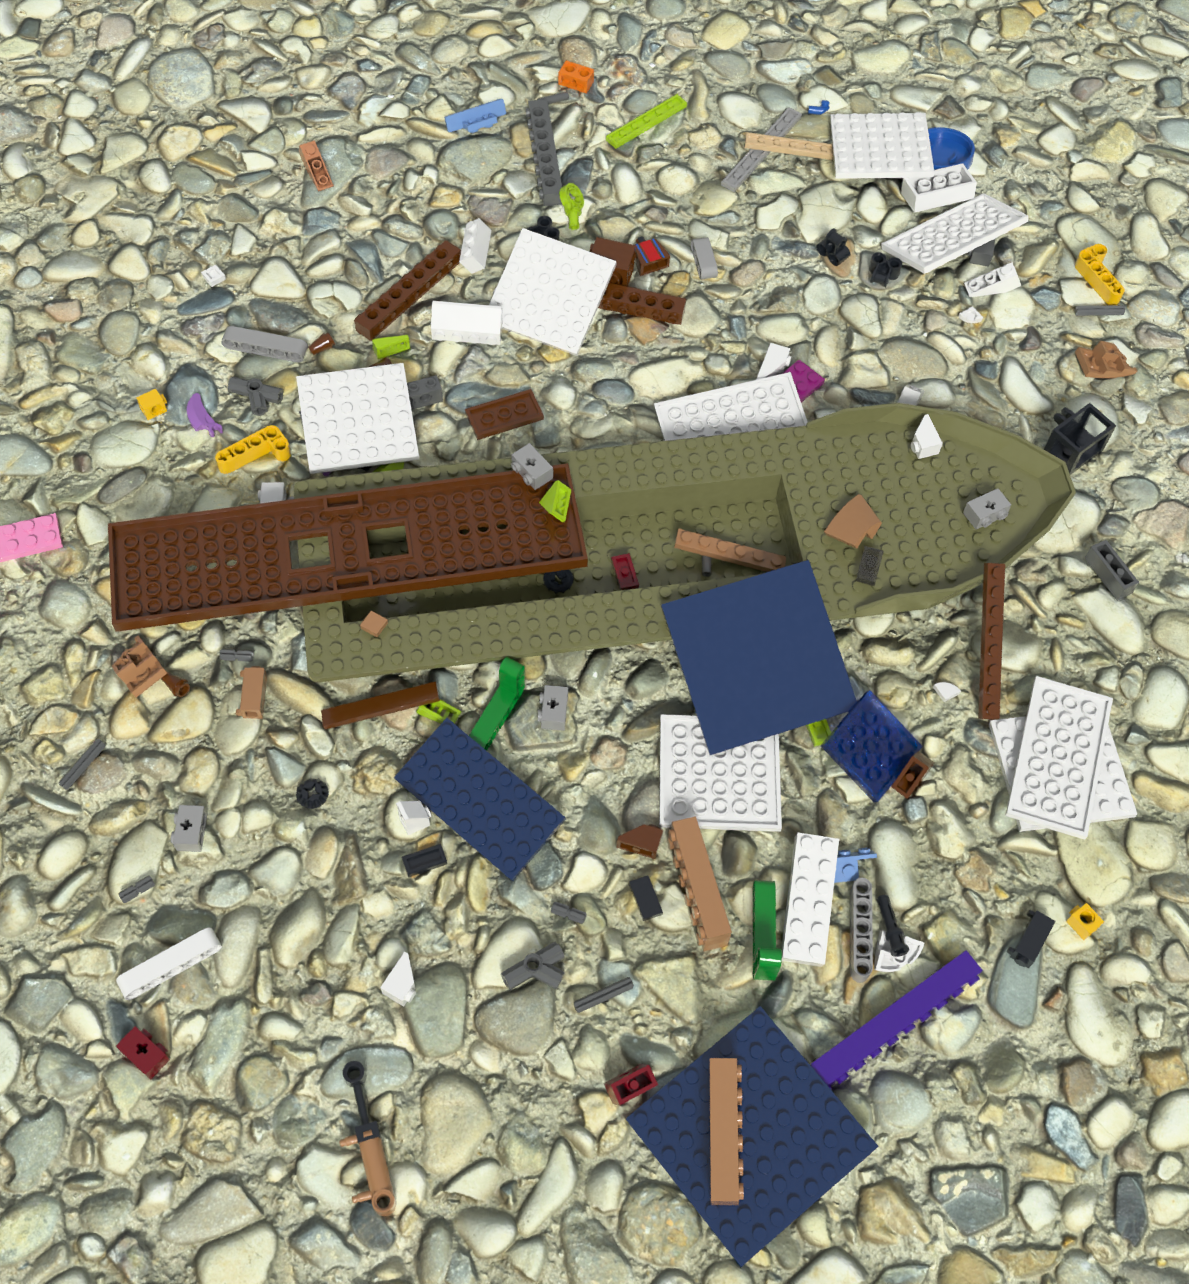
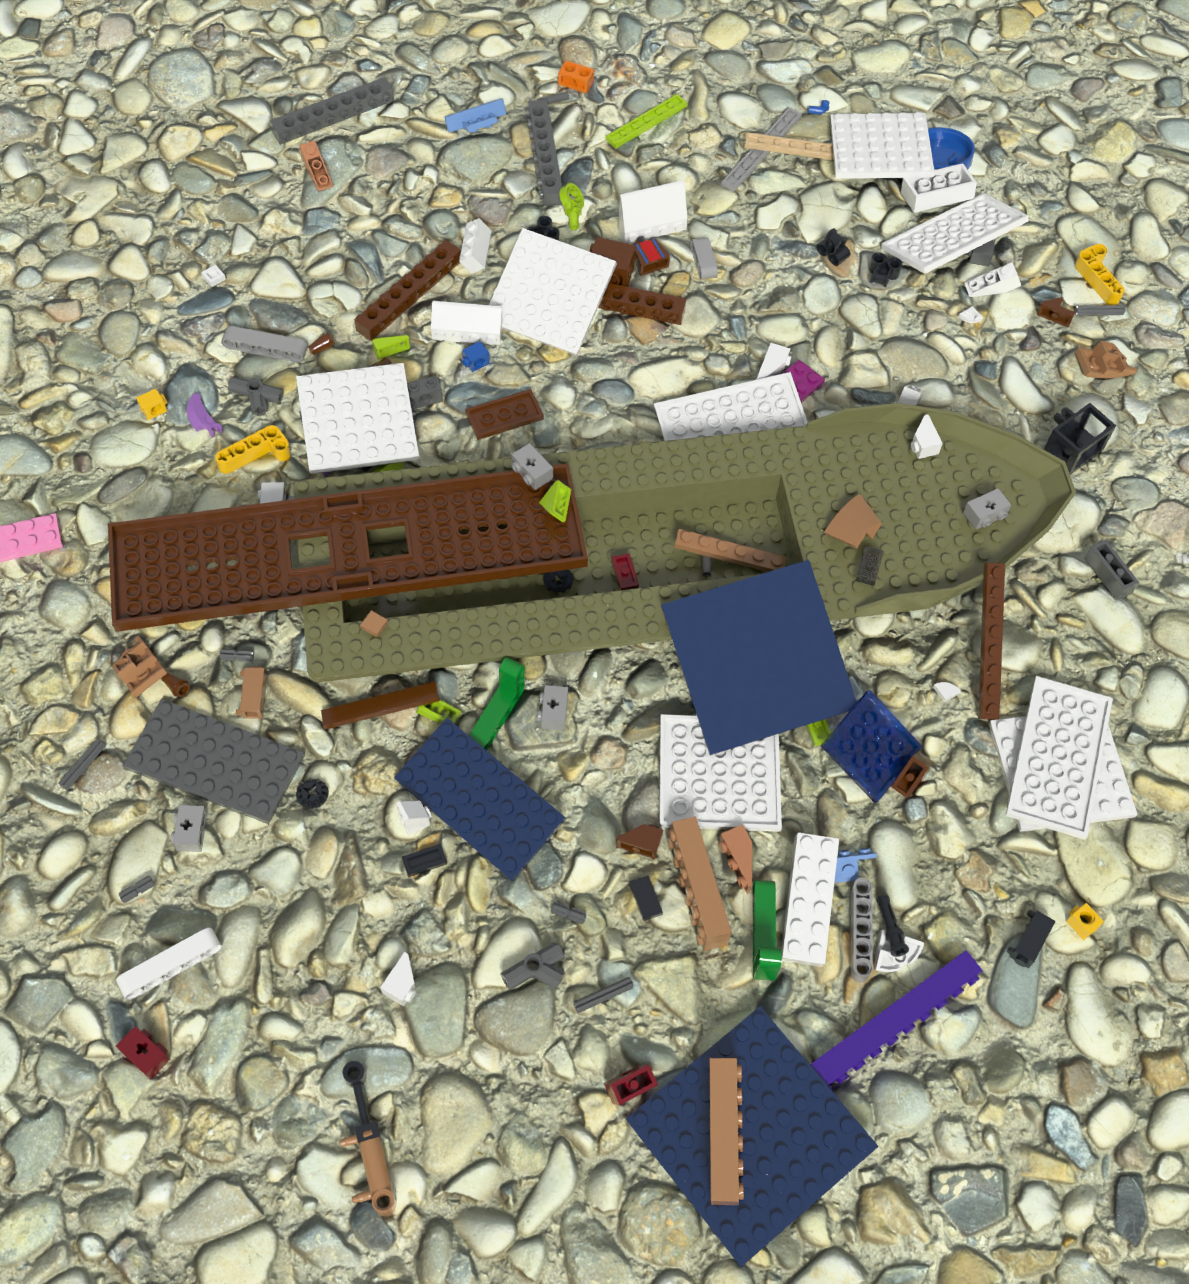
none -> dark grey plate [123,699,305,825]
none -> dark grey brick [270,77,394,145]
none -> blue brick [462,341,490,373]
none -> white slope [618,180,687,244]
none -> nougat slope [718,824,752,894]
none -> reddish brown slope [1037,297,1075,328]

